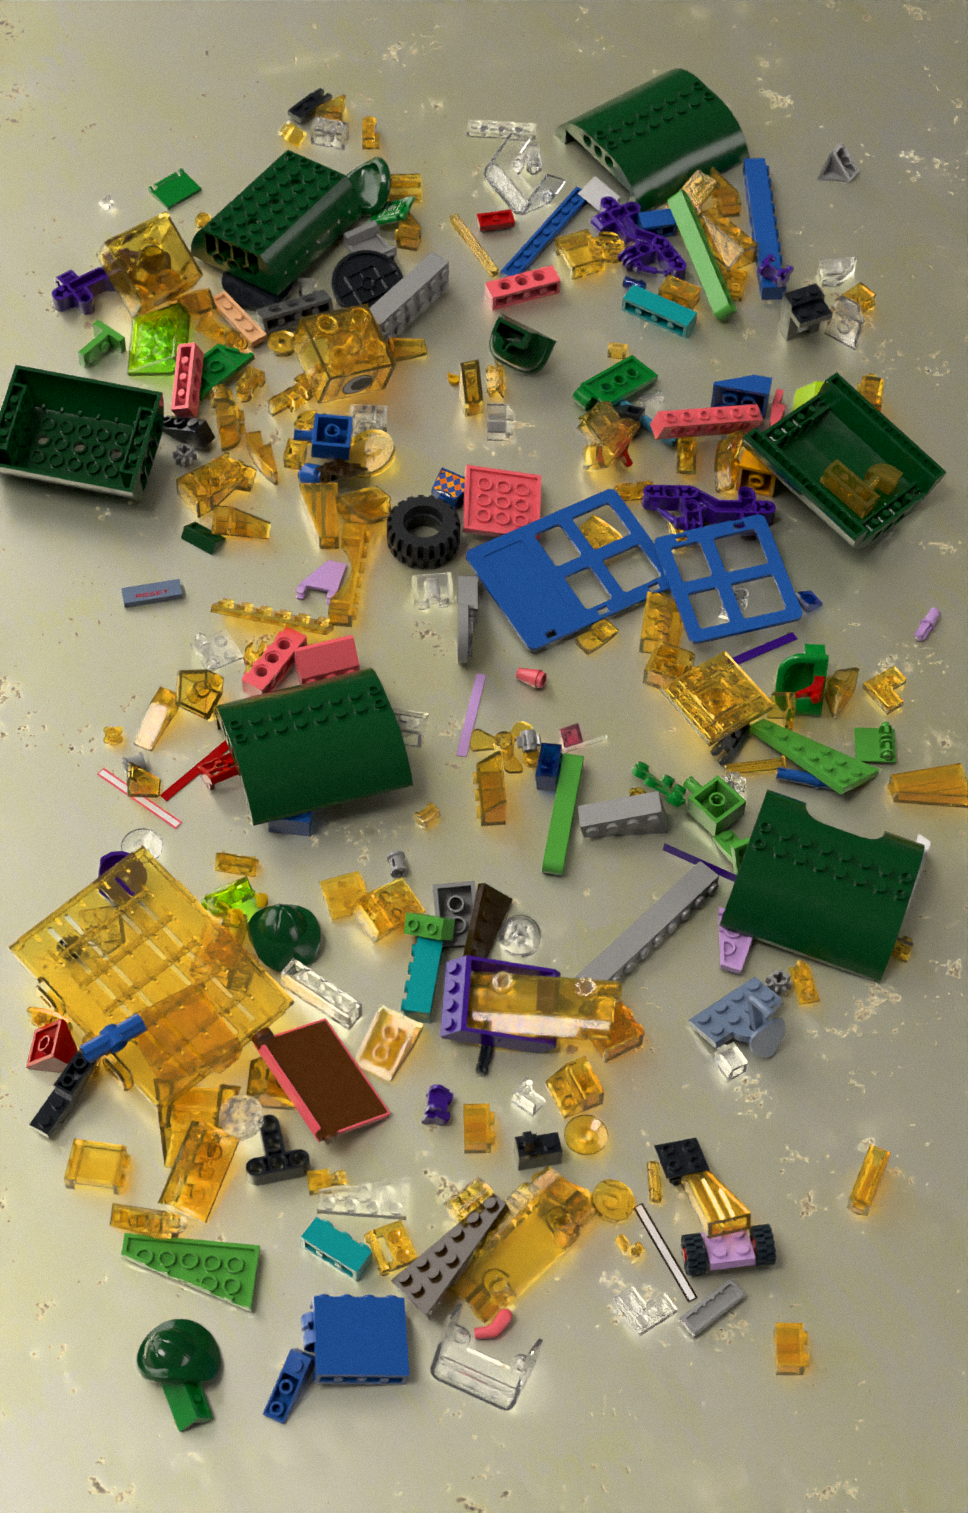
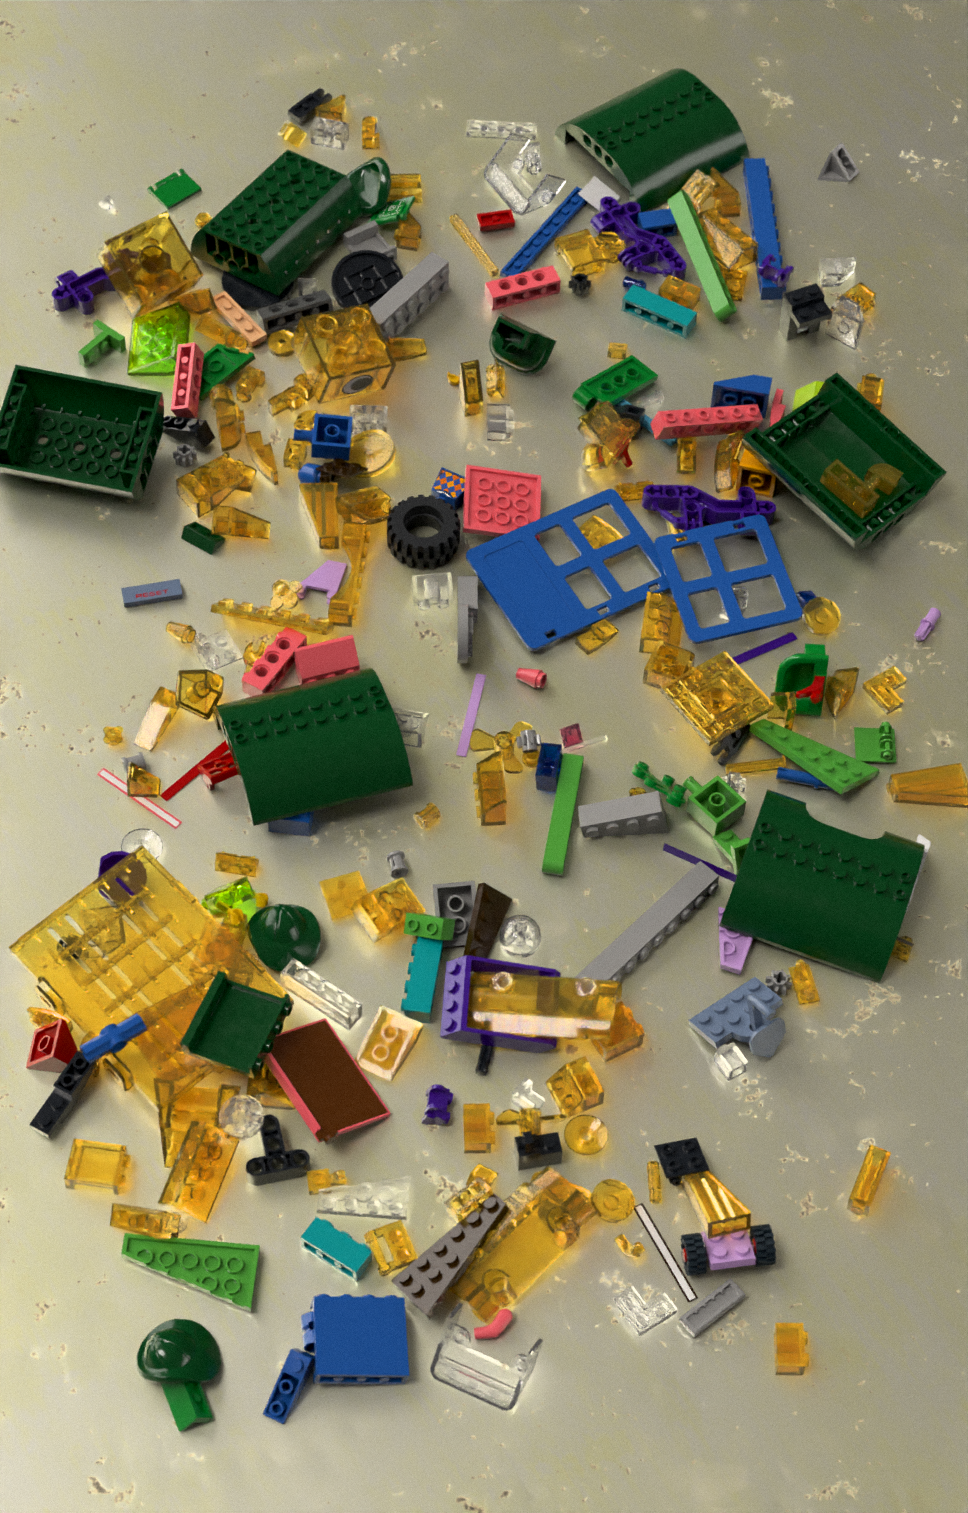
none -> clear yellow cone [166,621,196,644]
none -> dark green panel [180,970,293,1079]
none -> clear yellow plate [270,579,303,613]
none -> clear yellow slope [466,1164,498,1195]
none -> clear yellow piece [496,1108,567,1136]
none -> black gear [568,273,591,296]
none -> clear yellow tile [802,597,841,636]

